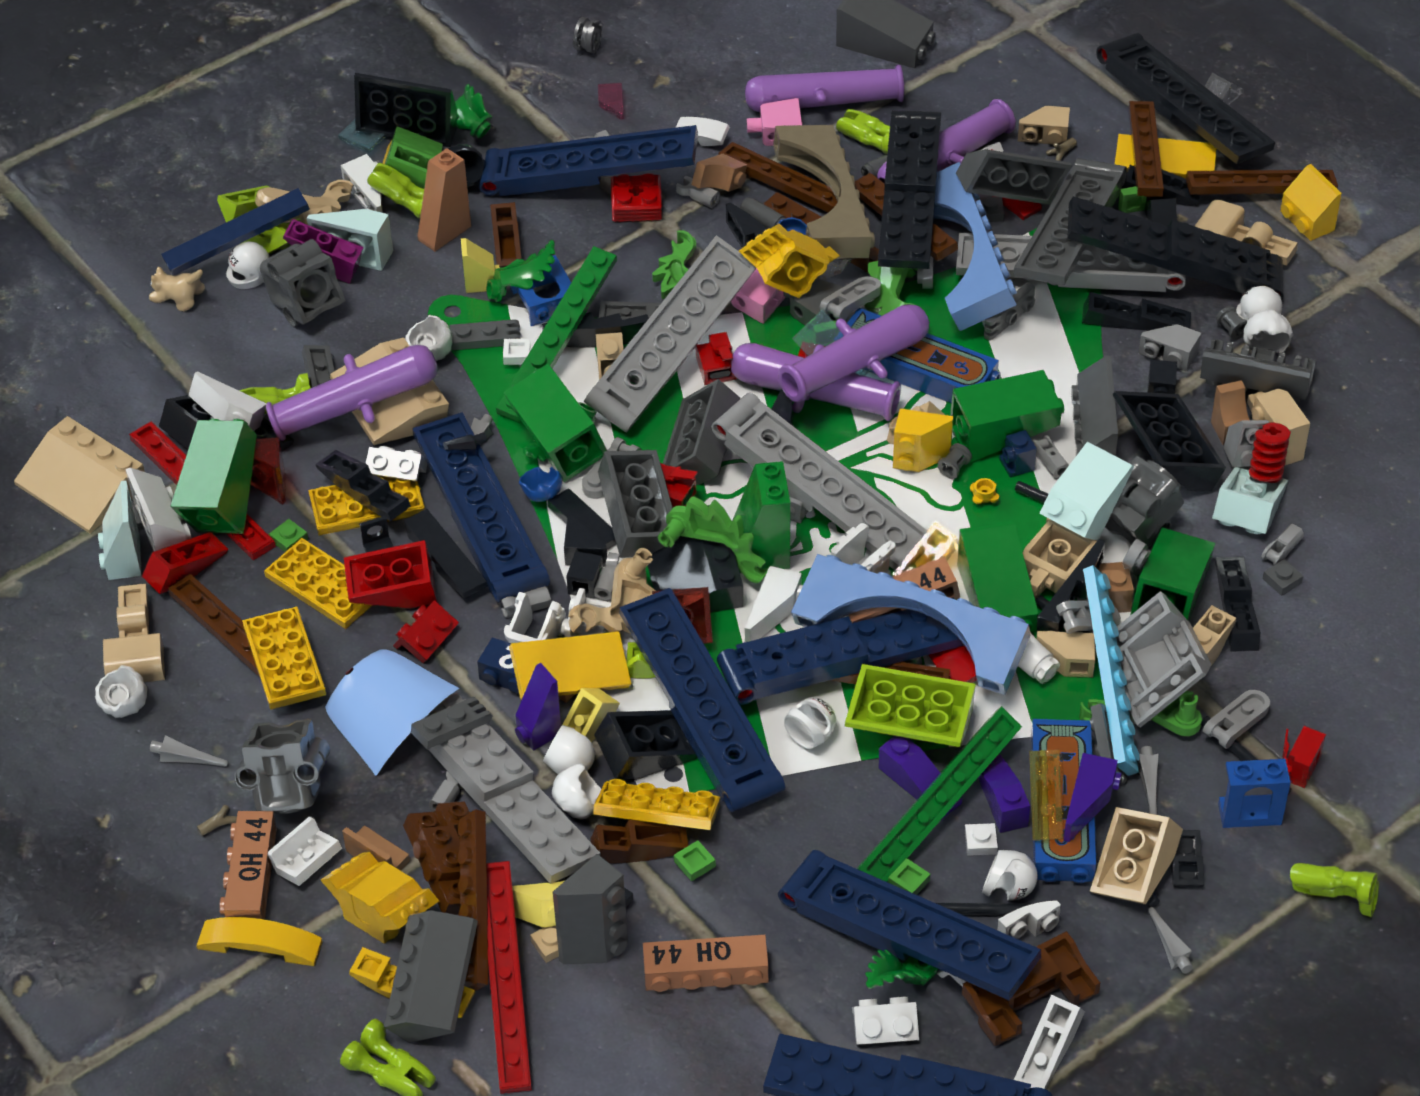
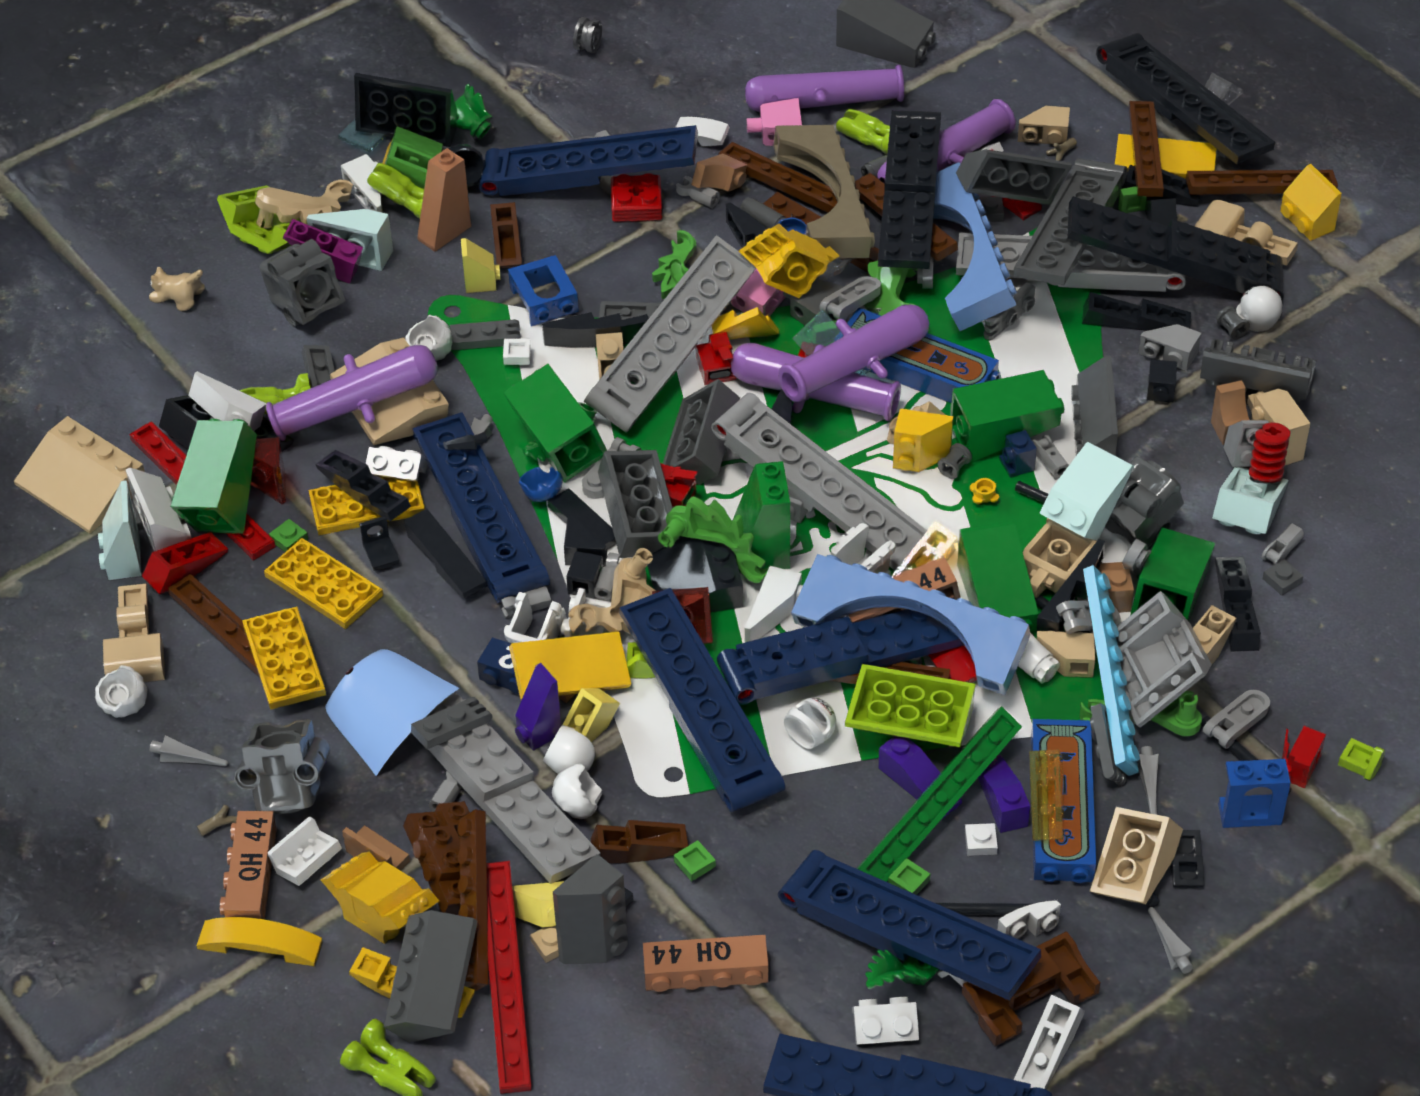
dark blue tile [161,188,310,276] -> none
white helmet [226,241,270,289] -> none
red slope [344,540,437,608] -> none
red bracket [393,600,459,663] -> none
green plant [486,240,556,302] -> none
green plate [496,246,617,423] -> none
yellow tile [593,779,720,830] -> none
black slope [594,710,698,779] -> none
clear pink tile [598,83,624,119] -> none
white helmet [982,850,1038,901] -> none
dark purple slope [1064,753,1122,842] -> none
black slope [1113,391,1226,491] -> none
white hair [1243,310,1293,353] -> none
lime piece [1290,863,1379,917] -> none
none -> yellow slope [711,307,779,340]
none -> lime tile [1338,738,1385,780]

